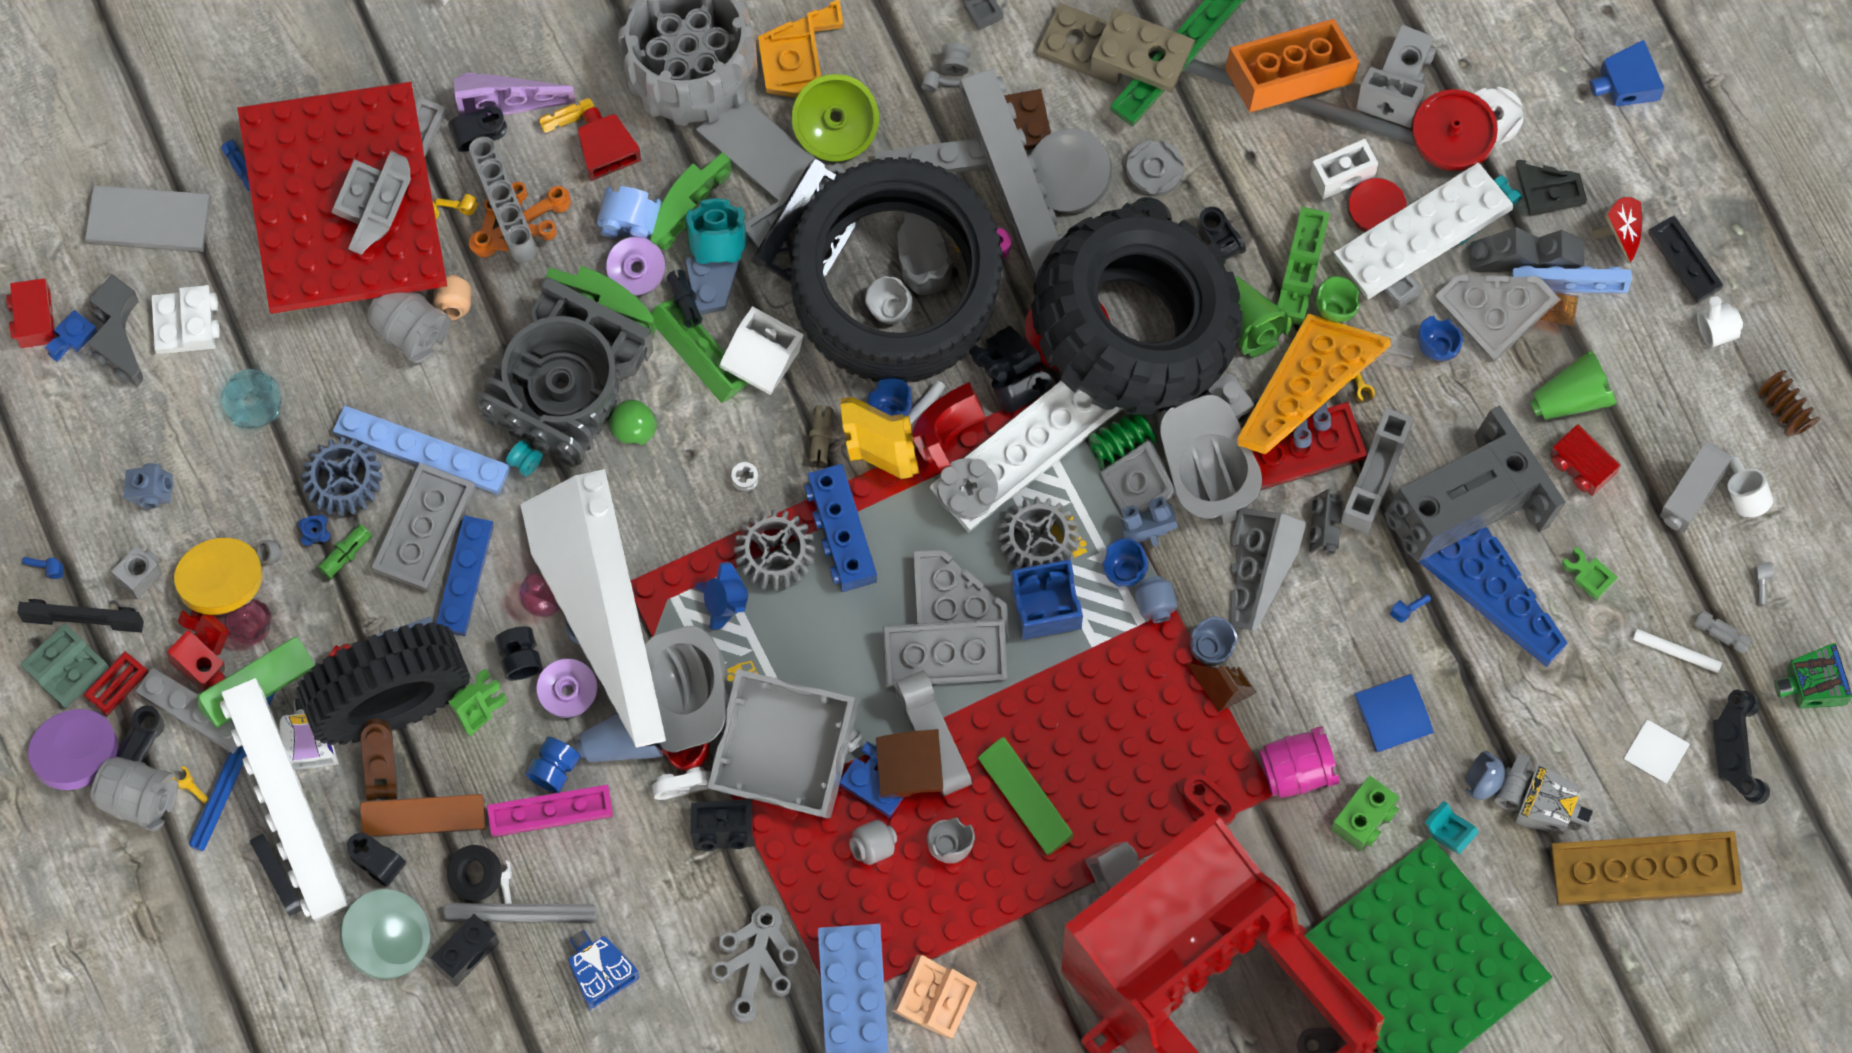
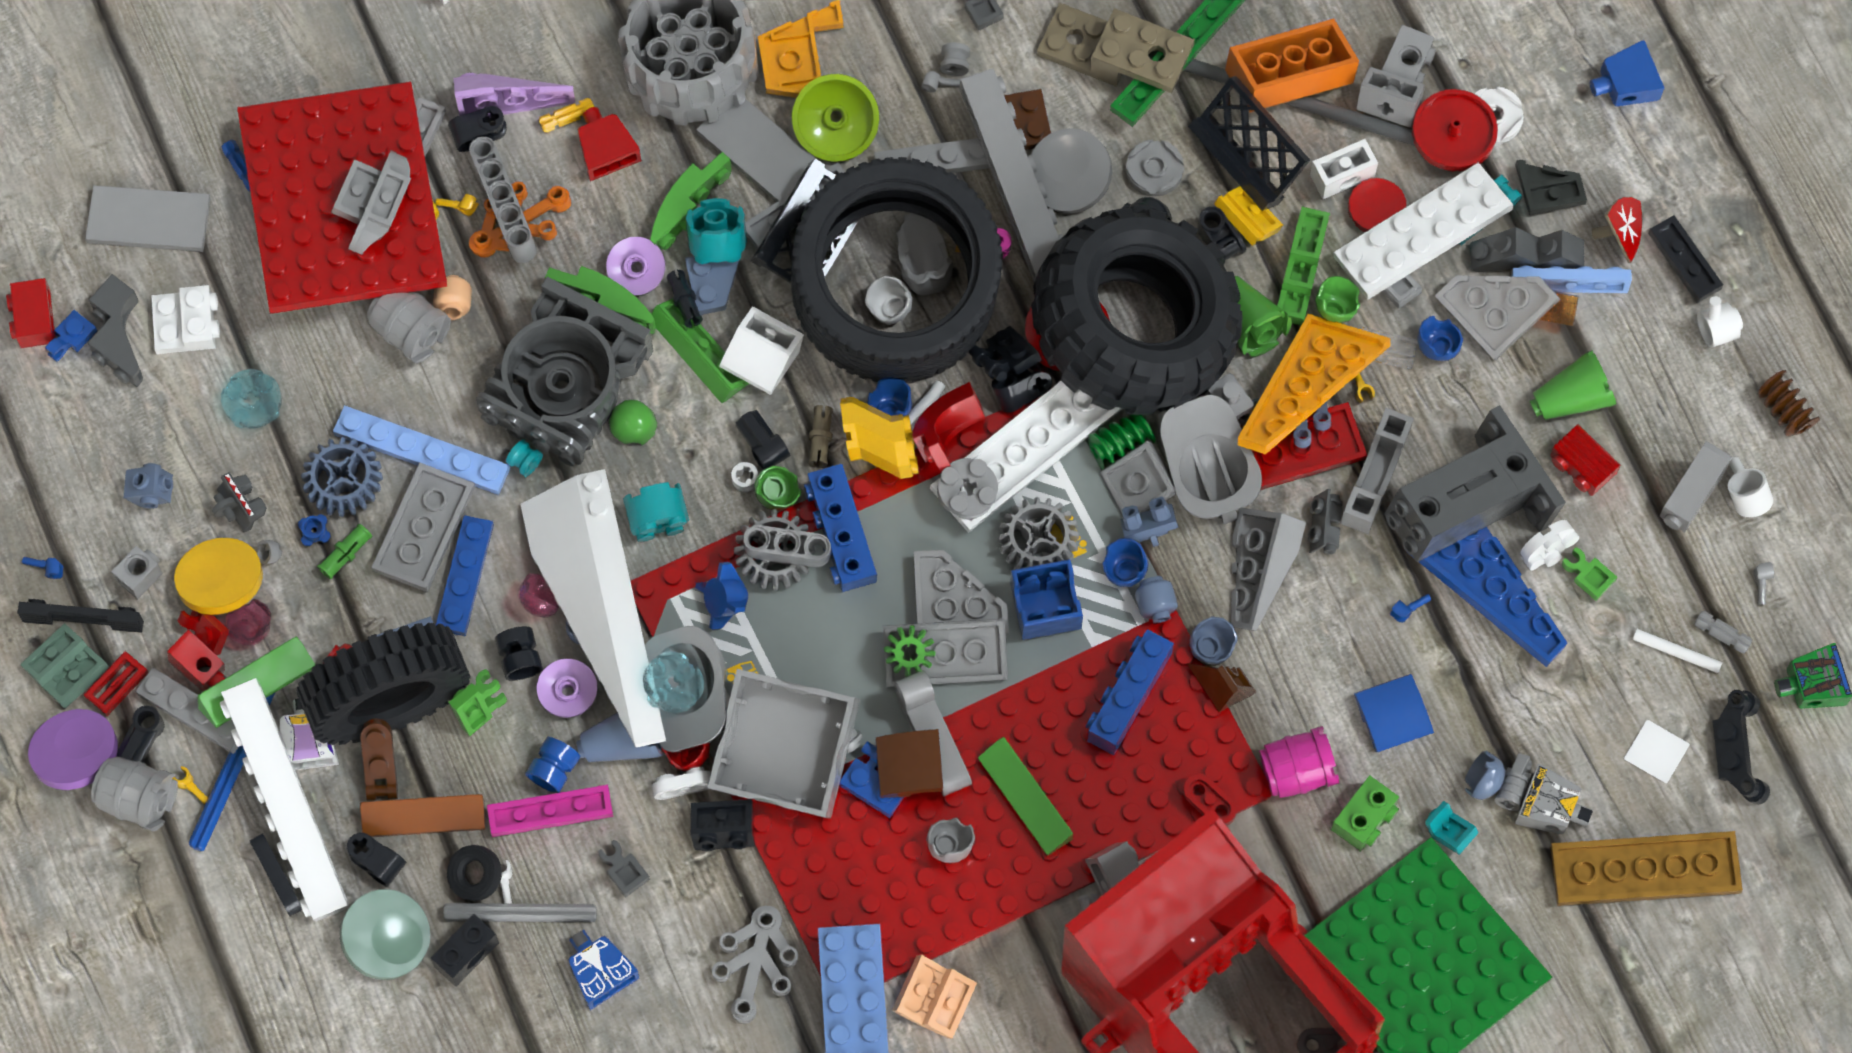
light blue brick [596,186,662,239] -> none
light grey head [849,820,897,865] -> none
none -> dark grey hips [212,472,267,532]
none -> dark grey plate [598,840,650,898]
none -> teal brick [623,482,690,542]
none -> clear light blue plate [643,651,704,713]
none -> black piece [736,410,790,470]
none -> light grey beam [743,525,831,567]
none -> bright green hair [754,465,802,511]
none -> bright green gear [884,625,936,677]
none -> blue brick [1086,629,1174,755]
none -> black fence [1188,76,1310,211]
none -> yellow plate [1214,186,1283,246]
none -> white plate [1520,520,1579,571]

